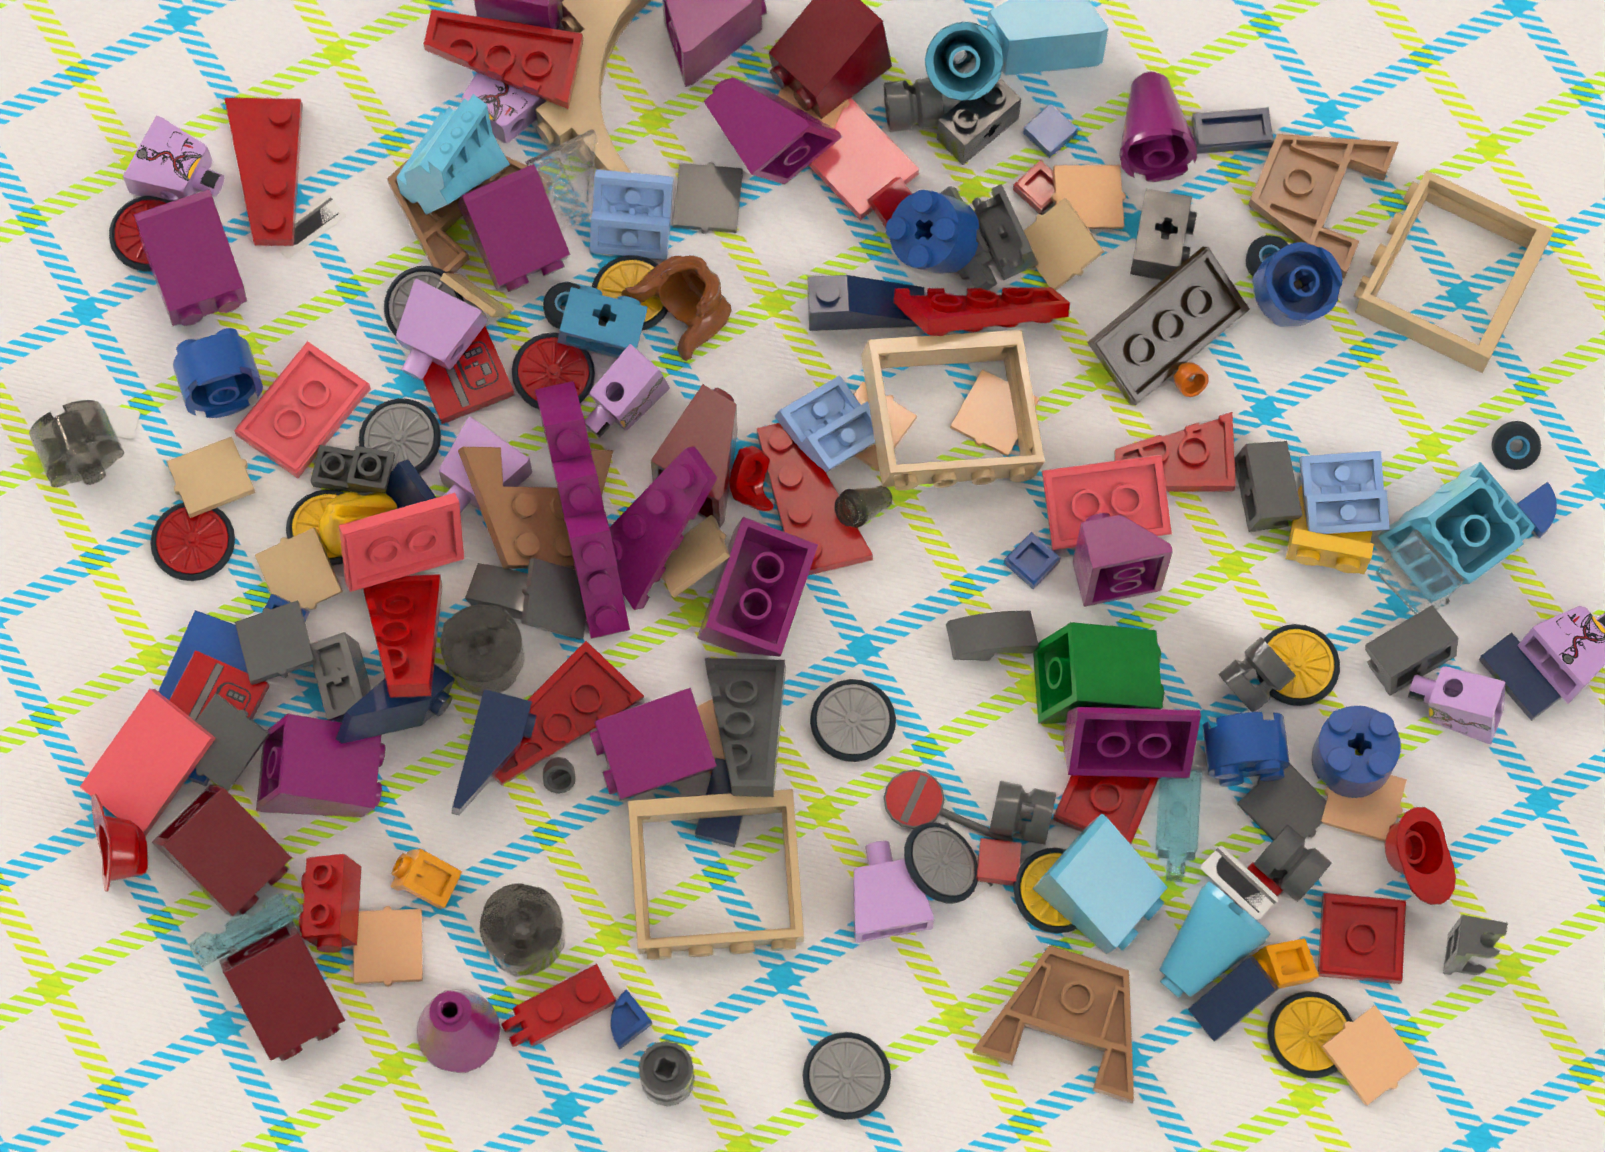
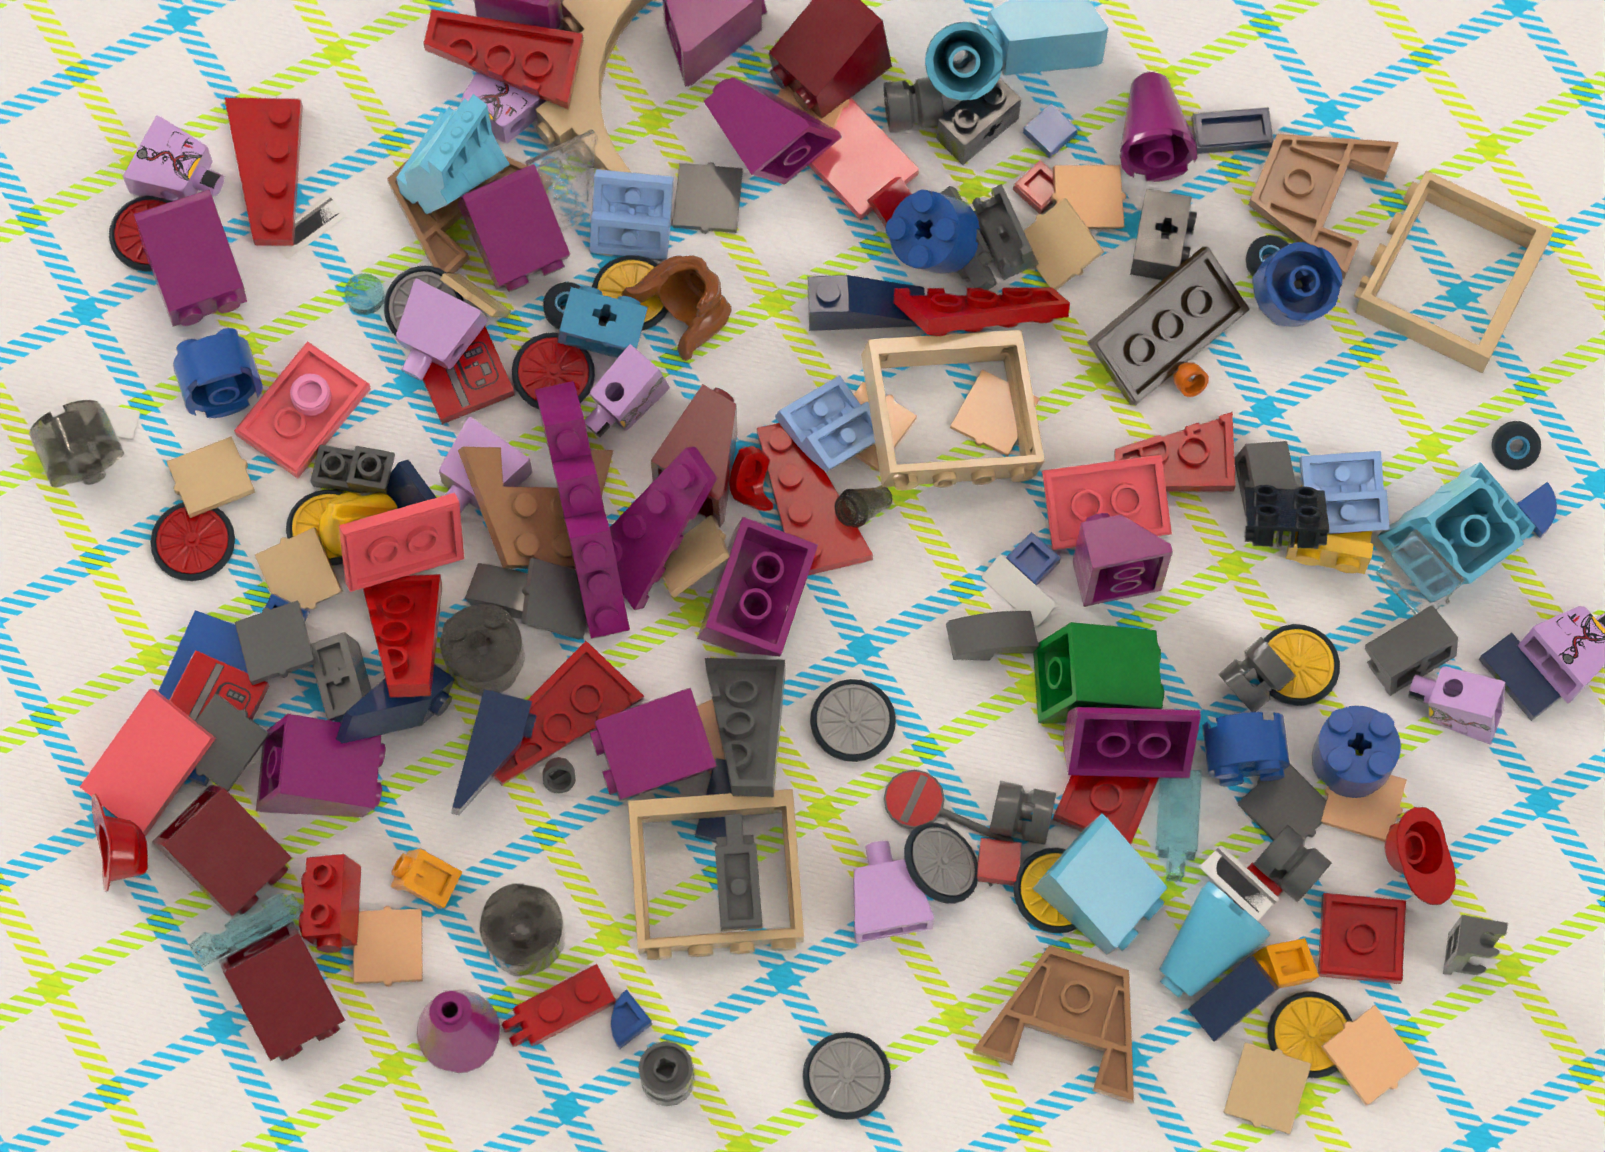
light grey wheel [359,398,441,473] -> none
none -> bright pink tile [290,374,331,416]
none -> clear light blue tile [345,274,385,315]
none -> dark grey hinge [715,814,763,931]
none -> white sticker [982,555,1056,627]
none -> tan piece [1223,1042,1311,1134]
none -> black hinge [1244,485,1329,549]

